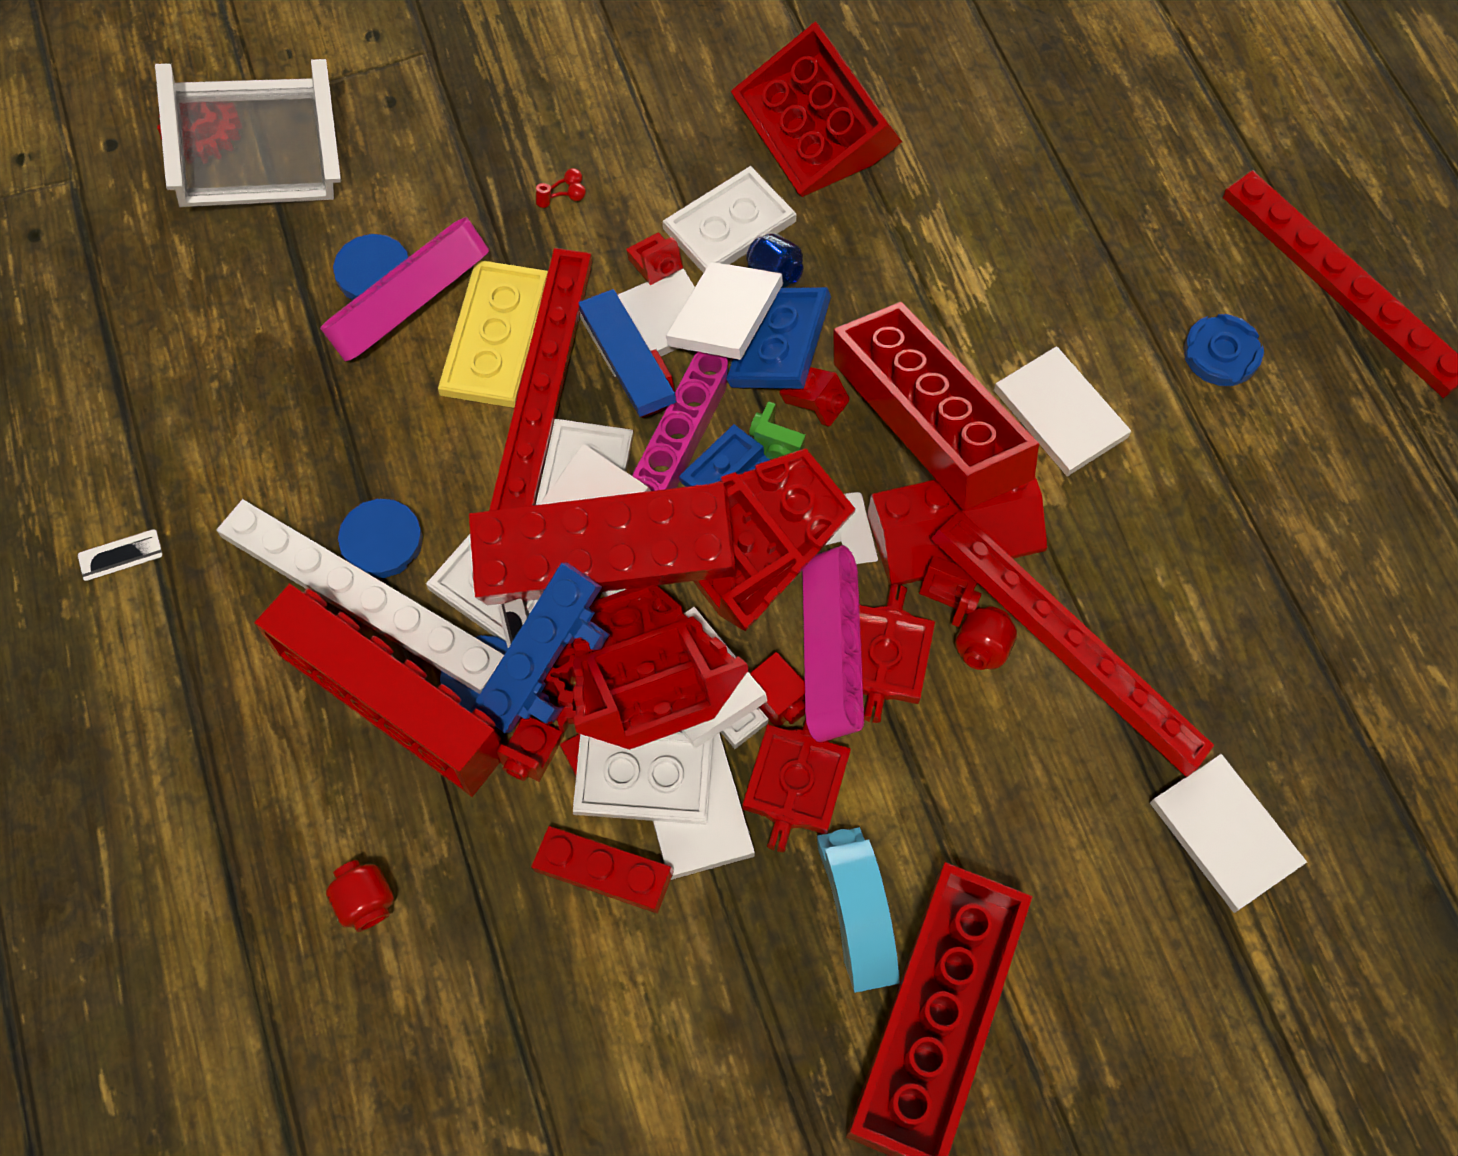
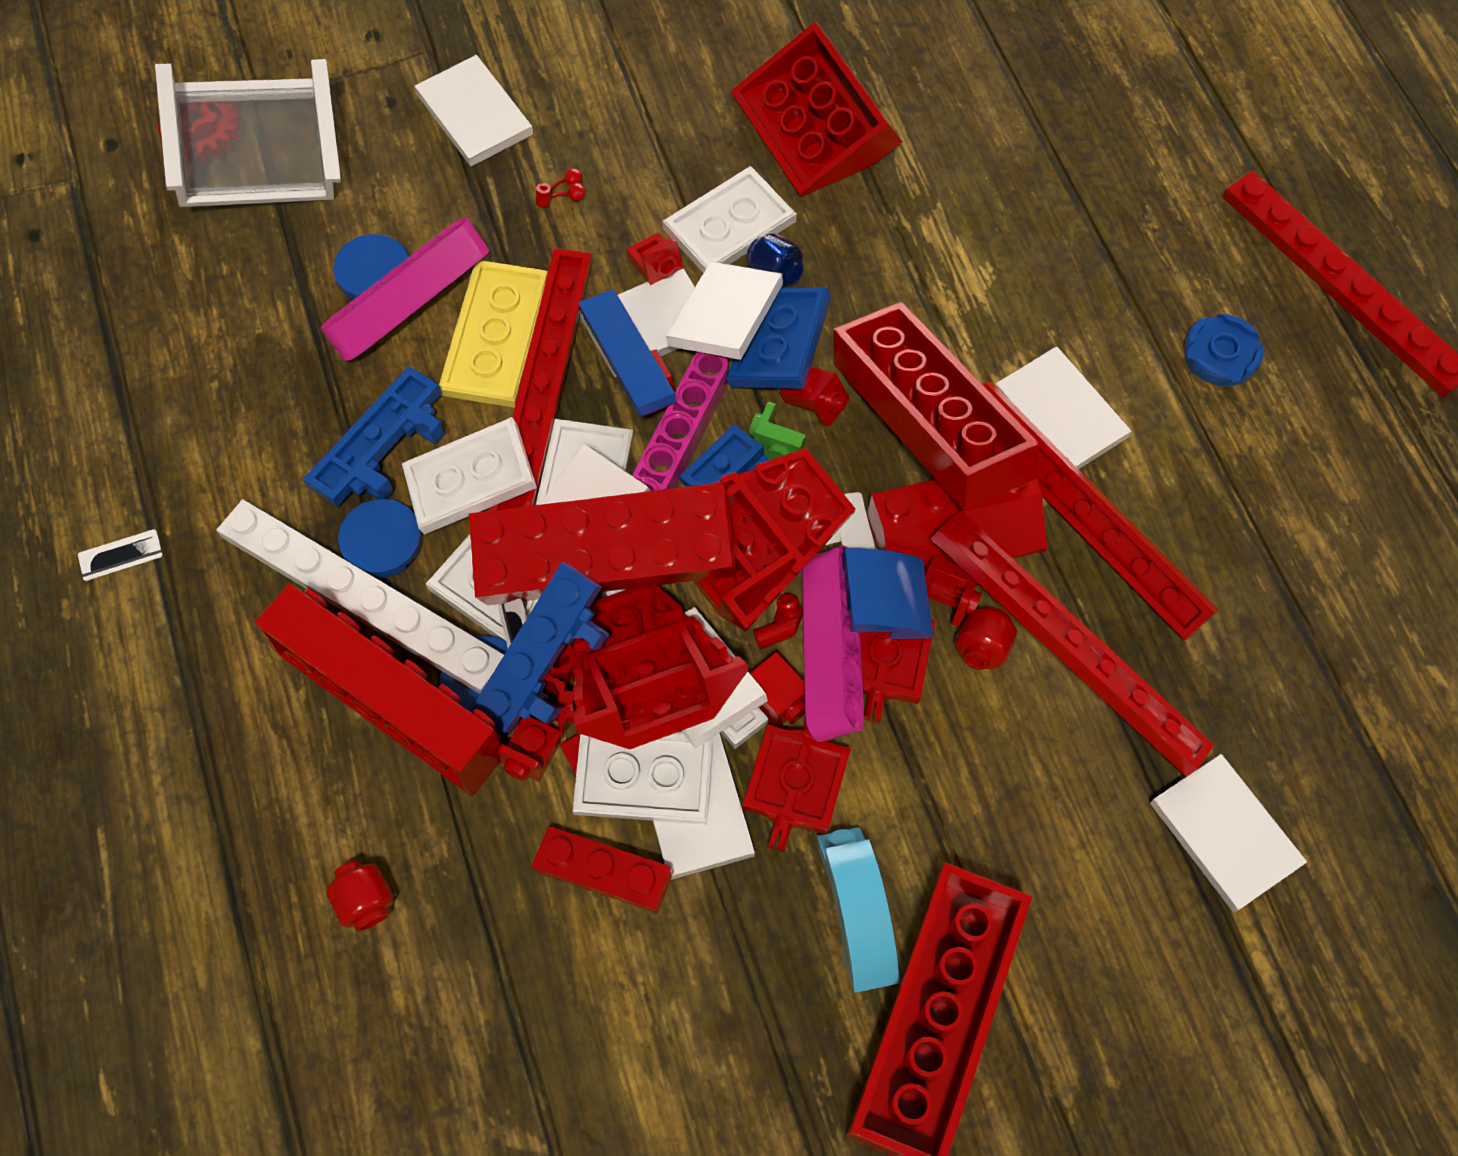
none -> blue hinge [303,366,445,507]
none -> white tile [402,417,537,535]
none -> white tile [415,55,533,166]
none -> red arm [752,594,803,650]
none -> blue slope [842,548,933,639]
none -> red plate [982,382,1219,640]

